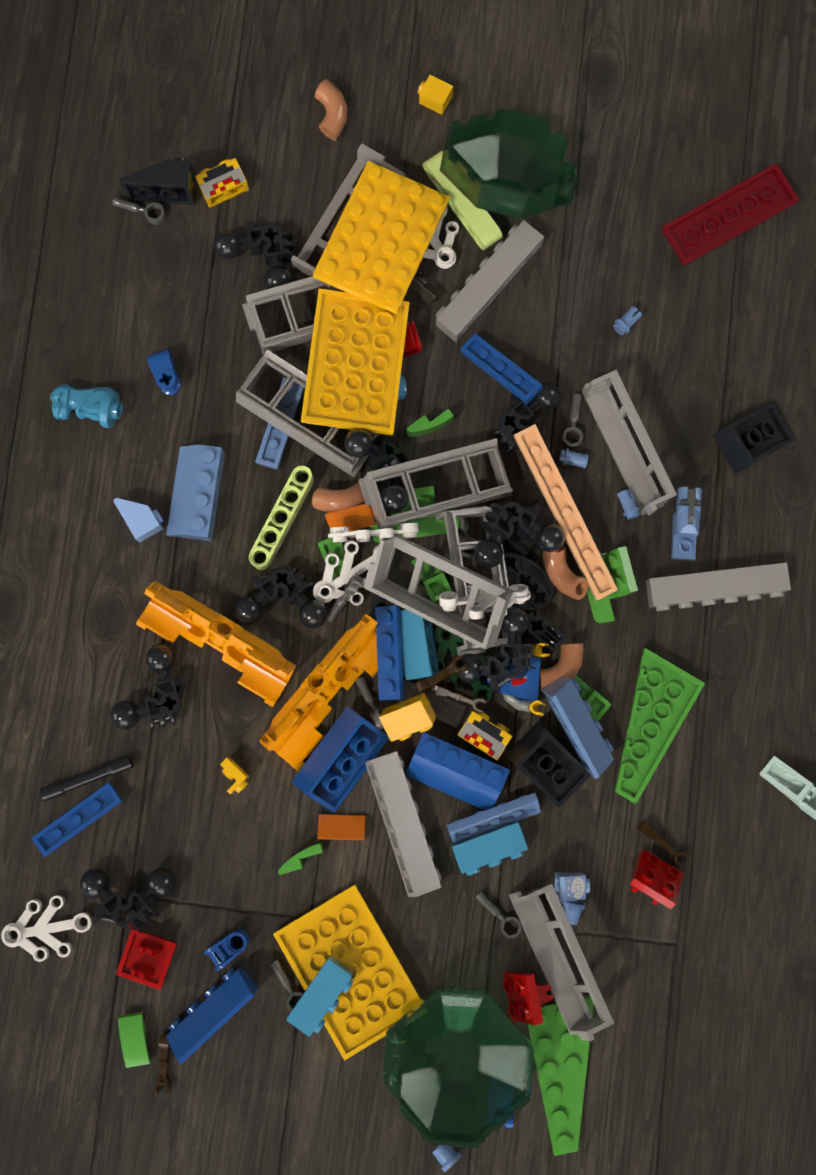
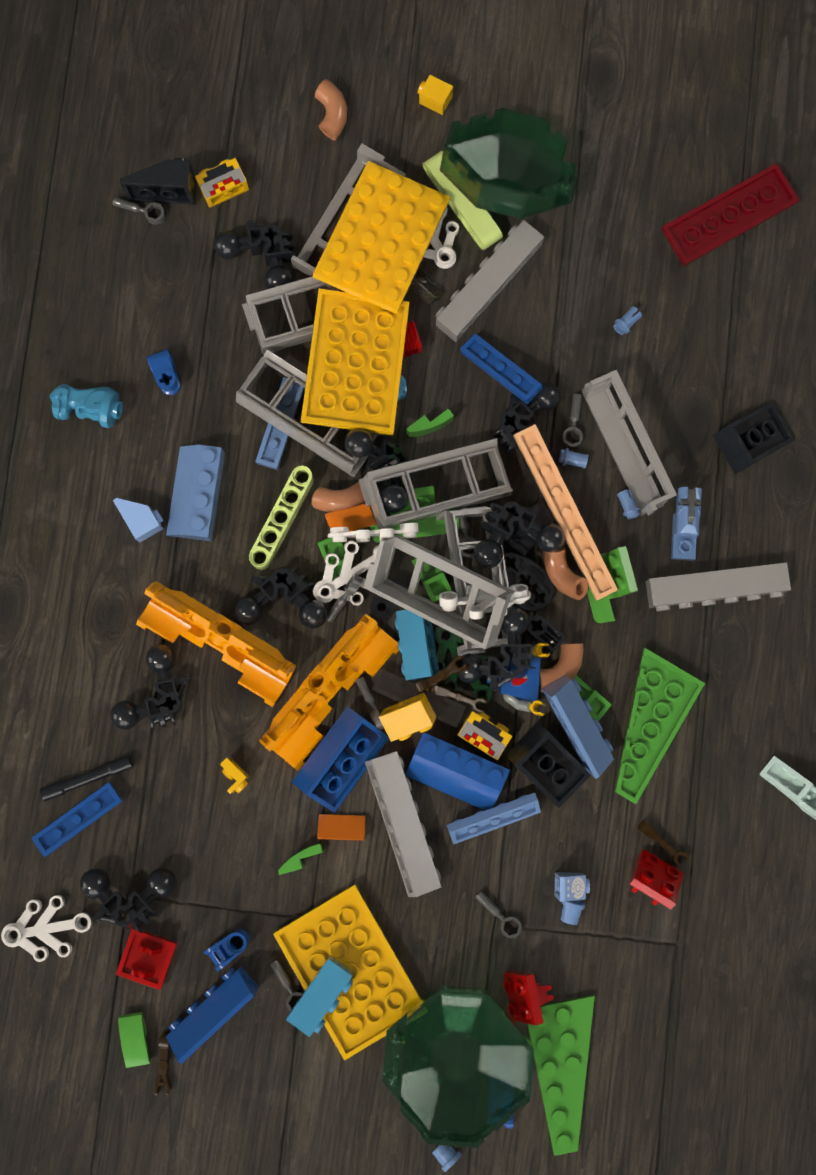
blue plate [375,606,404,700] -> none
dark azure brick [451,821,528,876] -> none
light grey piece [509,884,614,1041] -> none

